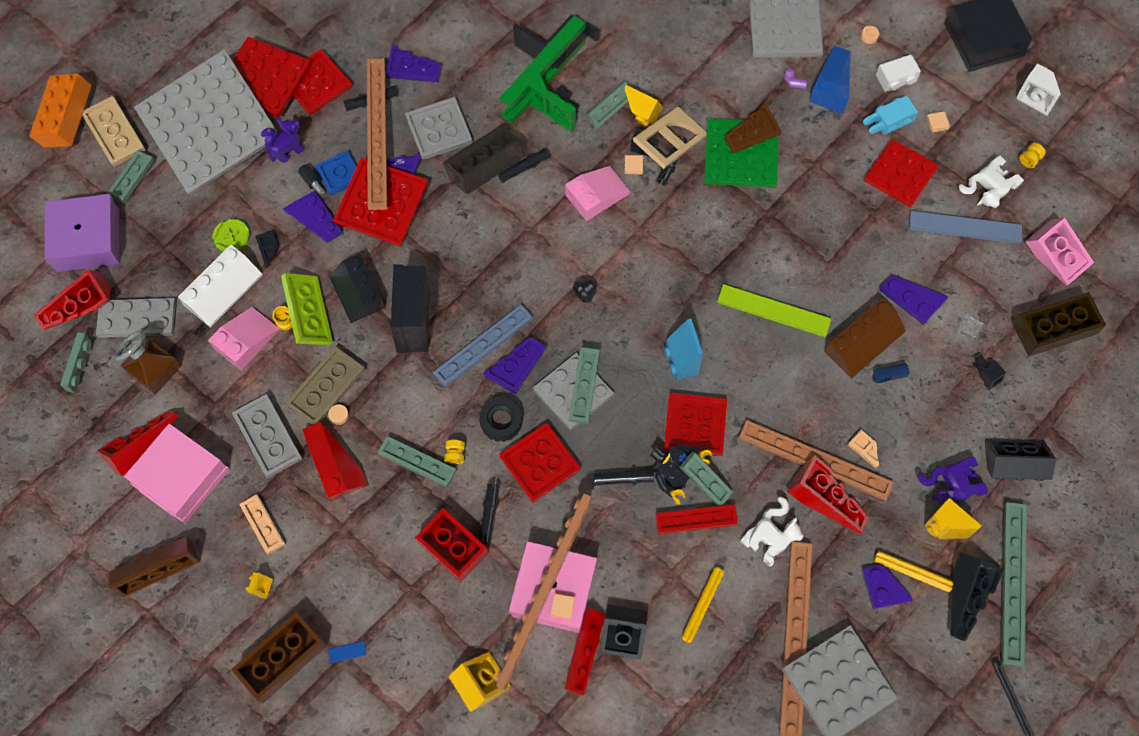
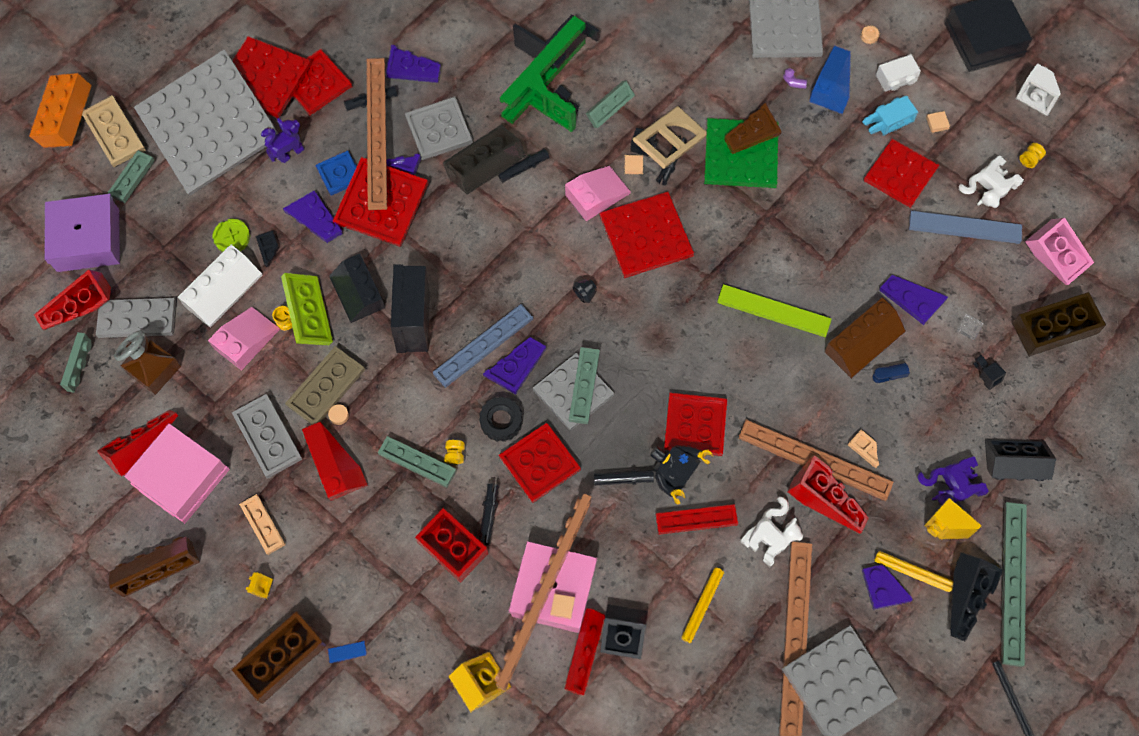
black piece [298,164,325,195] -> none
yellow slope [625,85,663,127] -> none
dark azure slope [664,319,703,381] -> none
sand green plate [680,452,733,506] -> none
none -> red plate [600,192,694,278]

